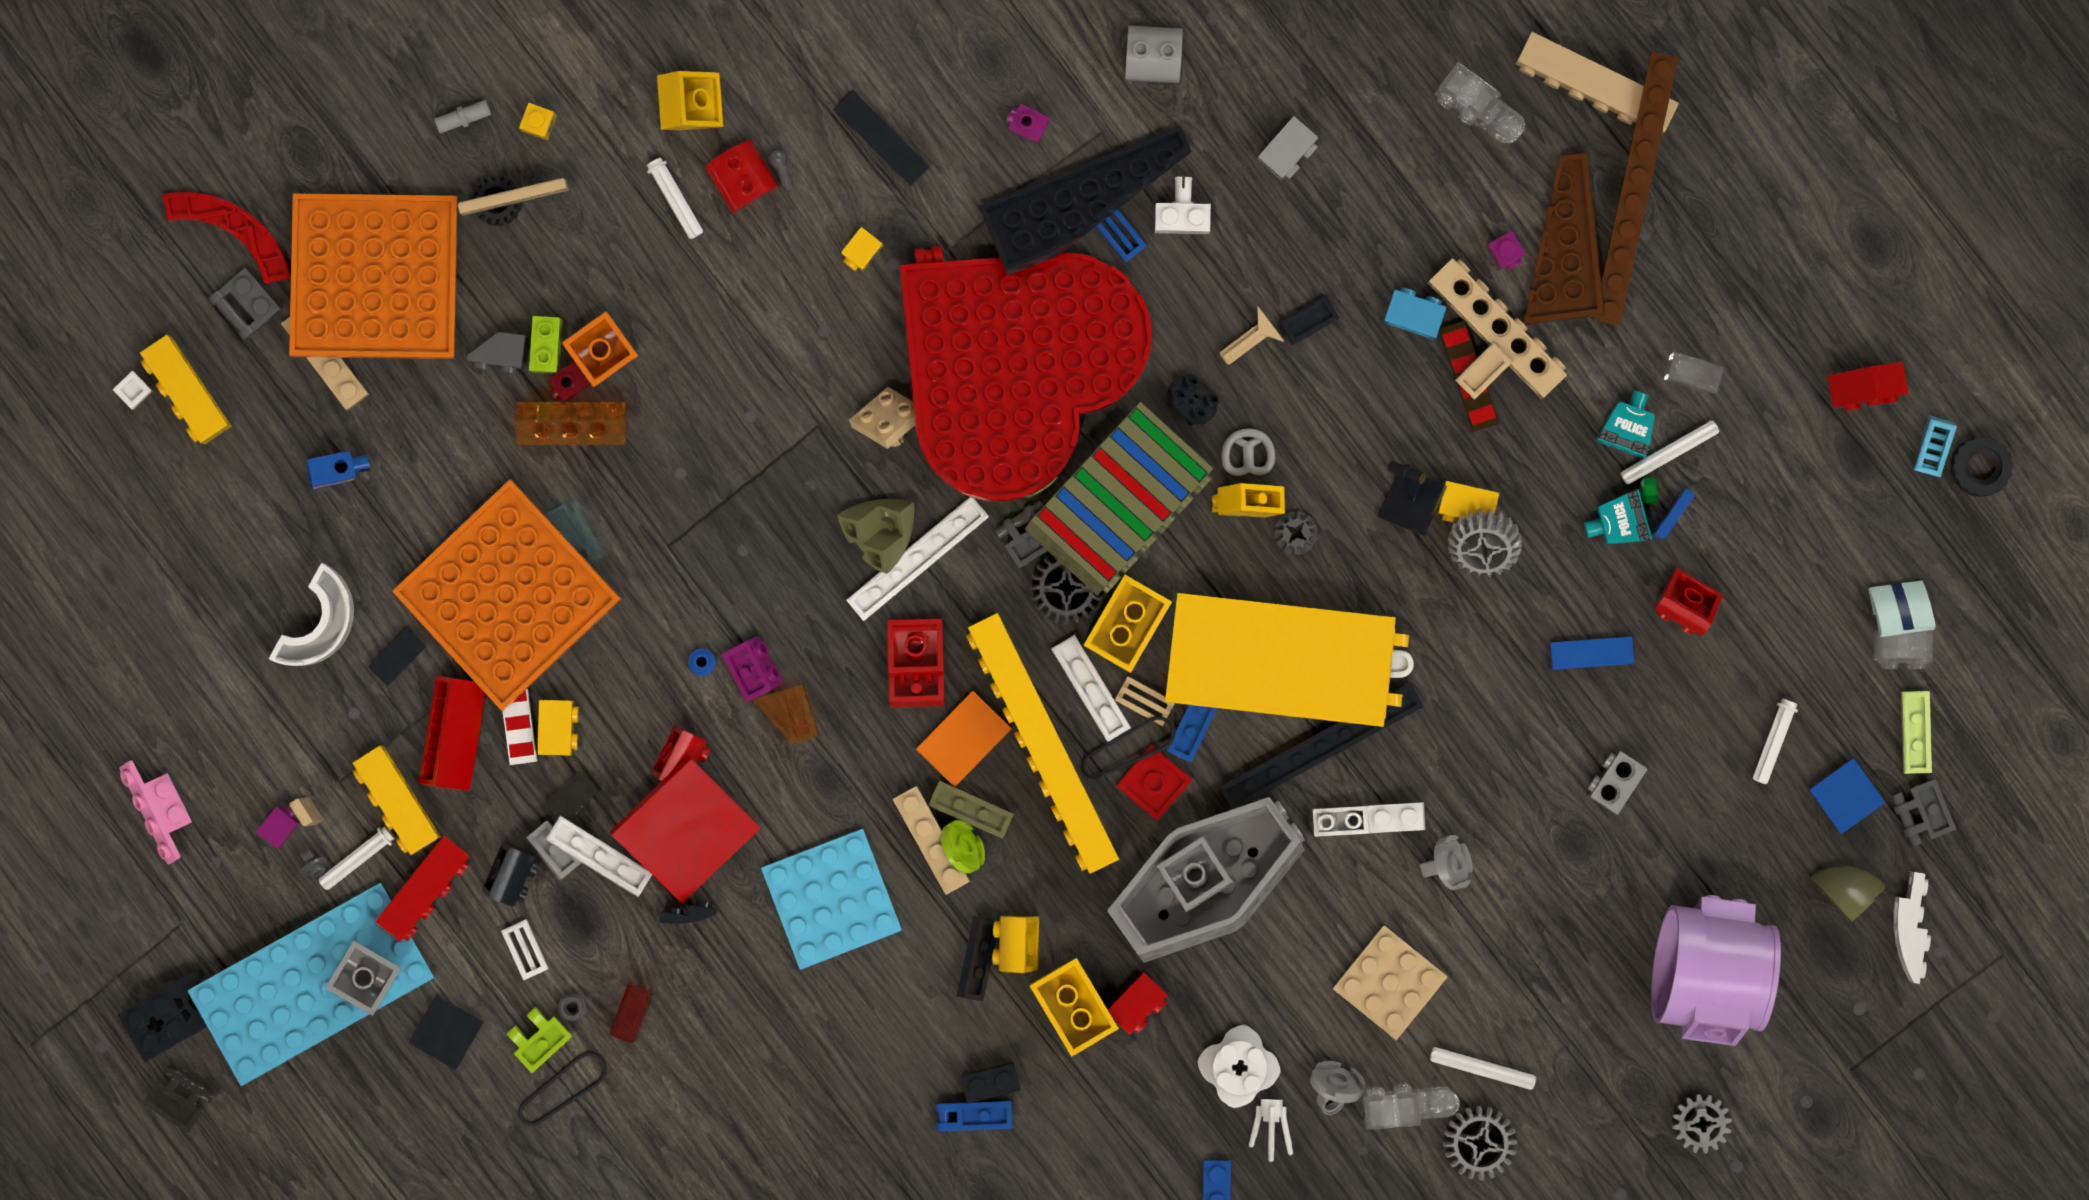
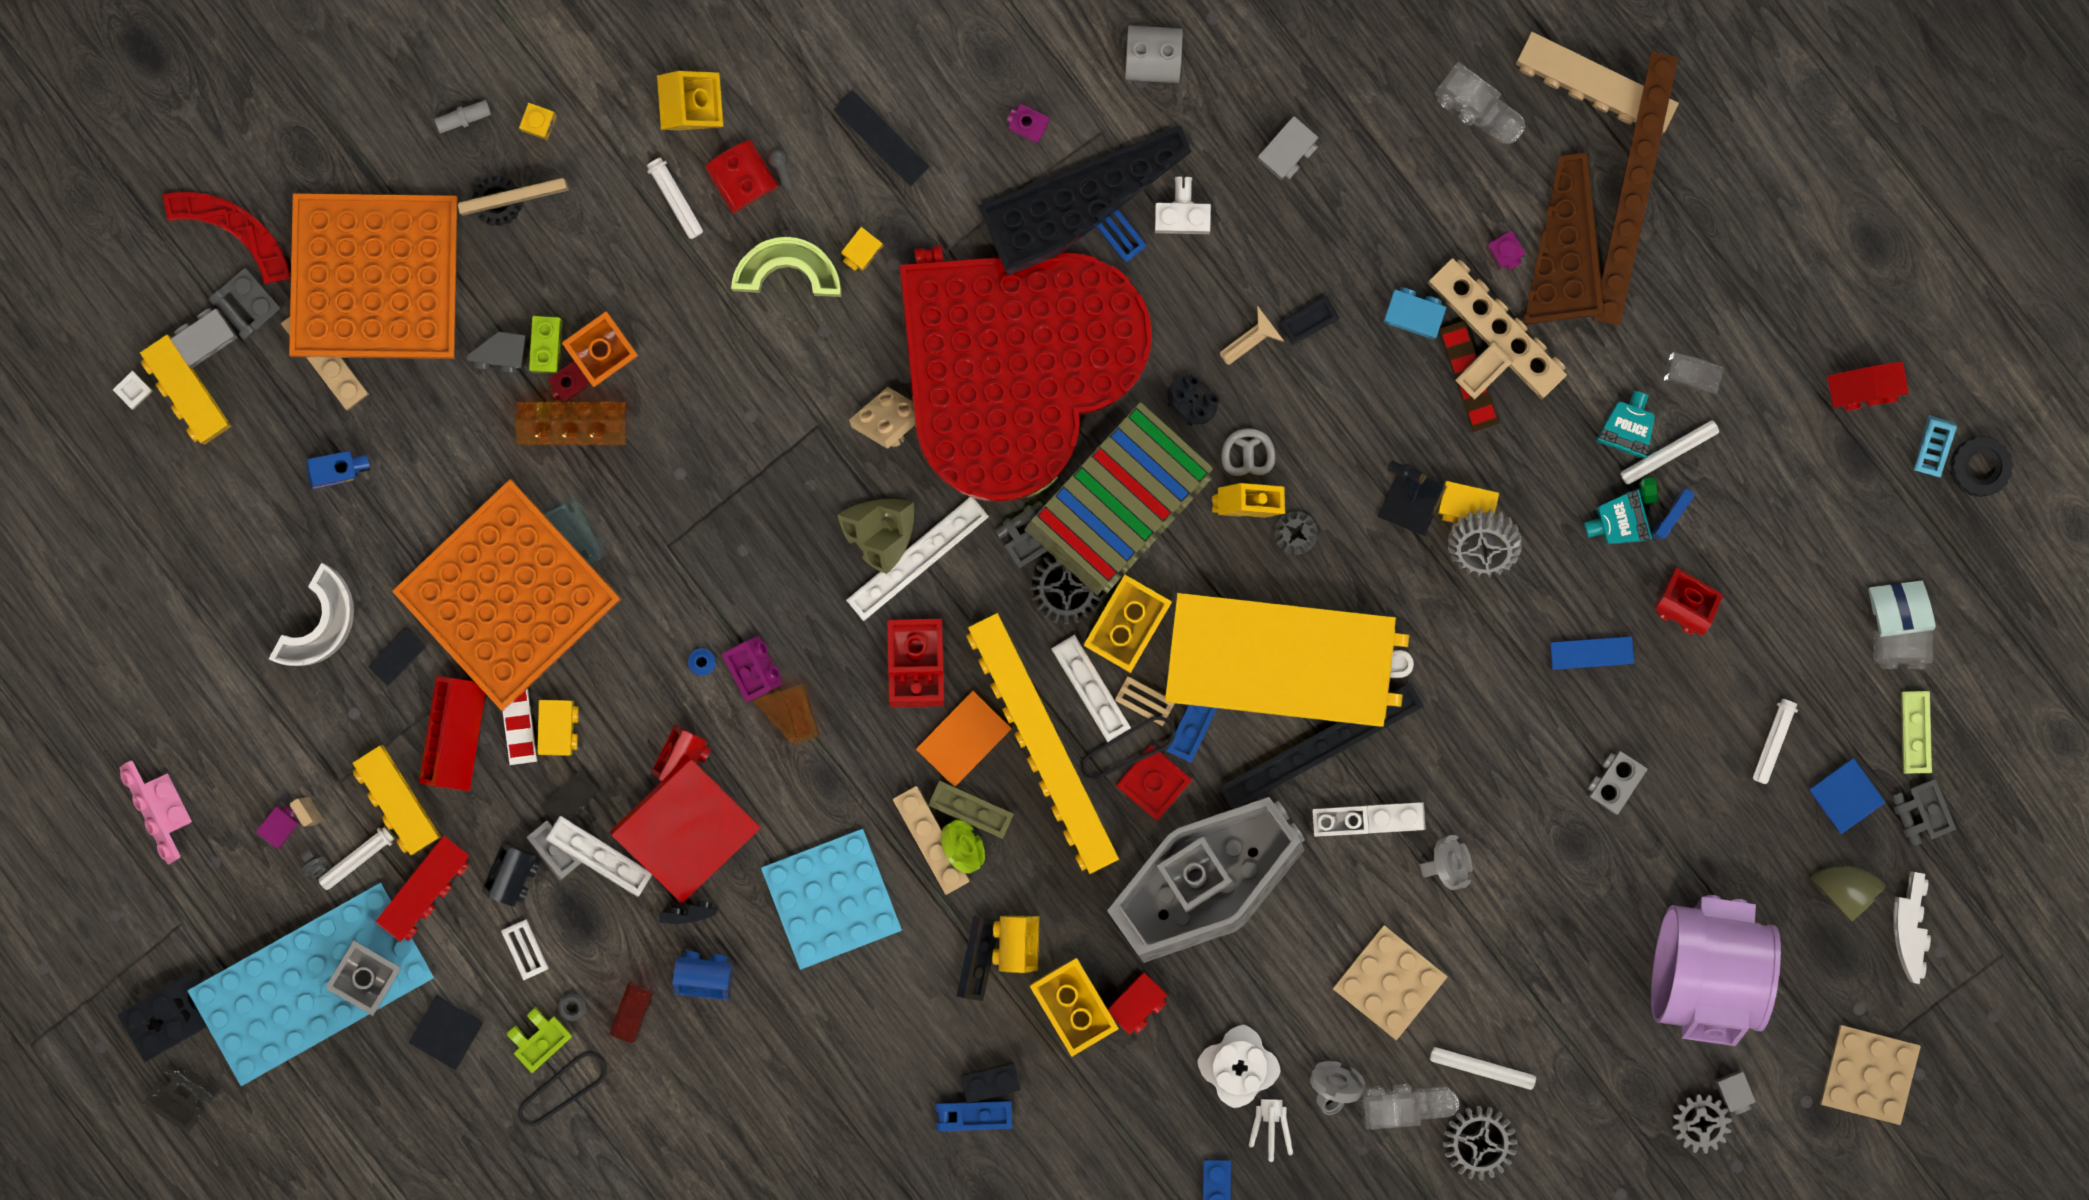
none -> light grey brick [171,308,238,368]
none -> blue brick [672,951,732,1001]
none -> yellowish green brick [731,237,842,297]
none -> light grey brick [1715,1070,1756,1115]
none -> tan plate [1820,1025,1921,1125]

